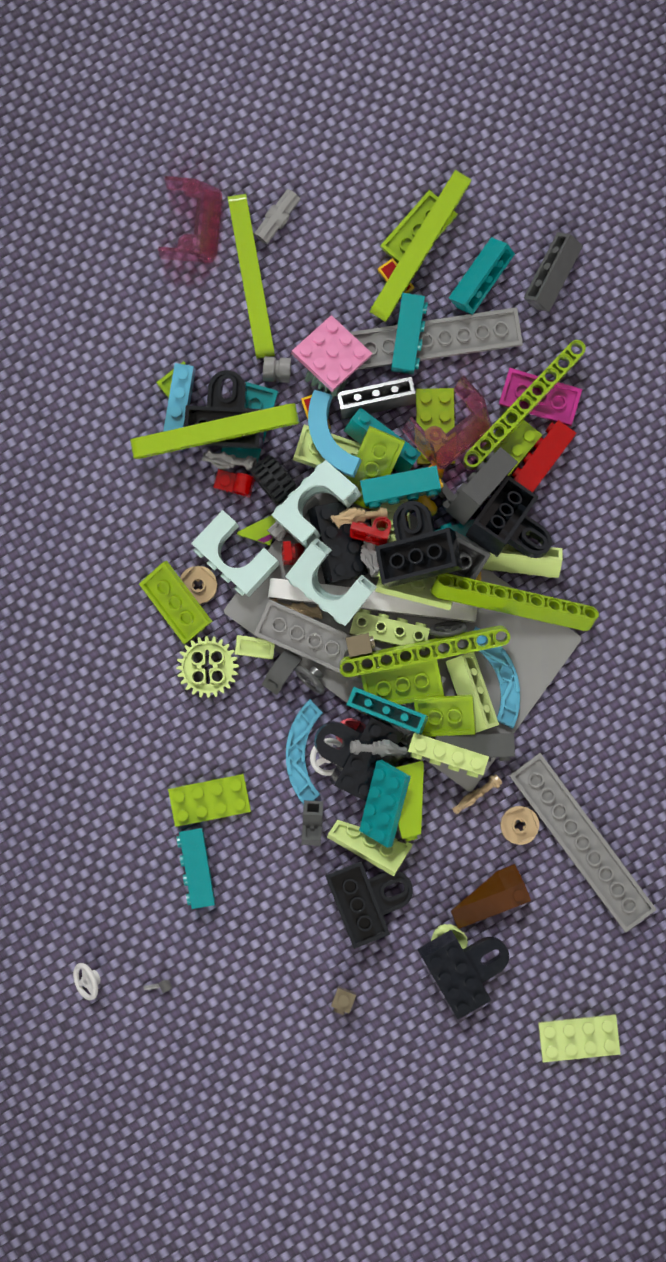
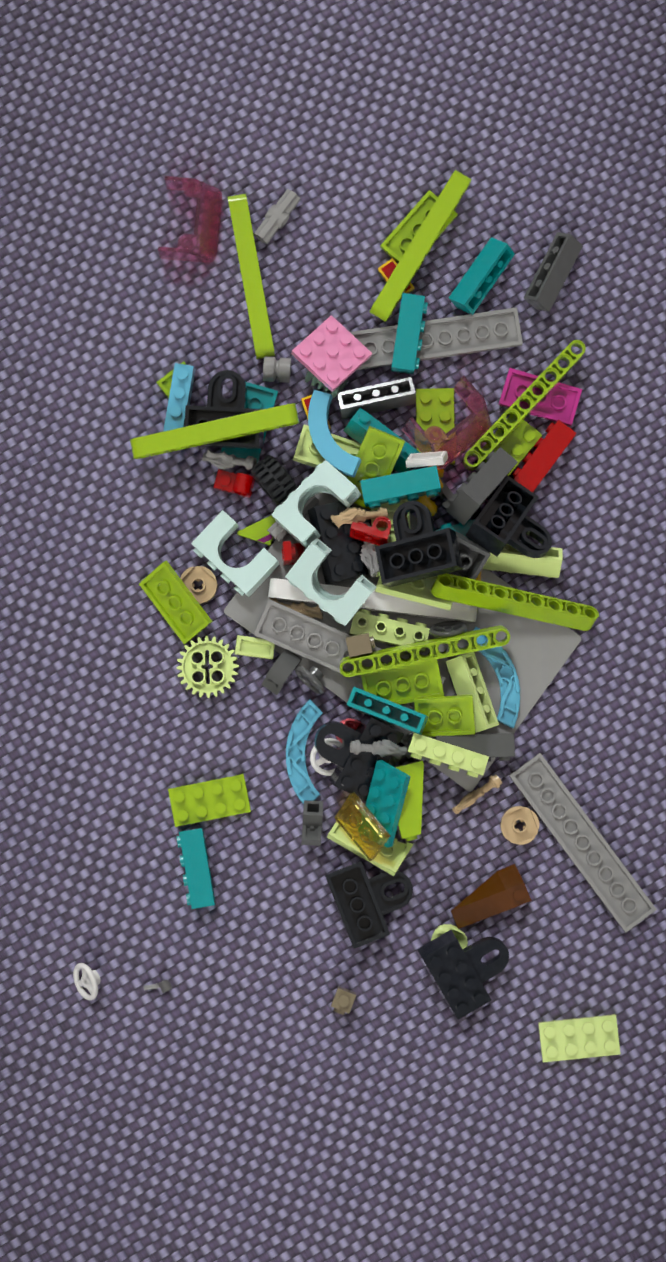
none -> clear yellow tile [334,792,390,861]
none -> white tile [406,451,448,468]

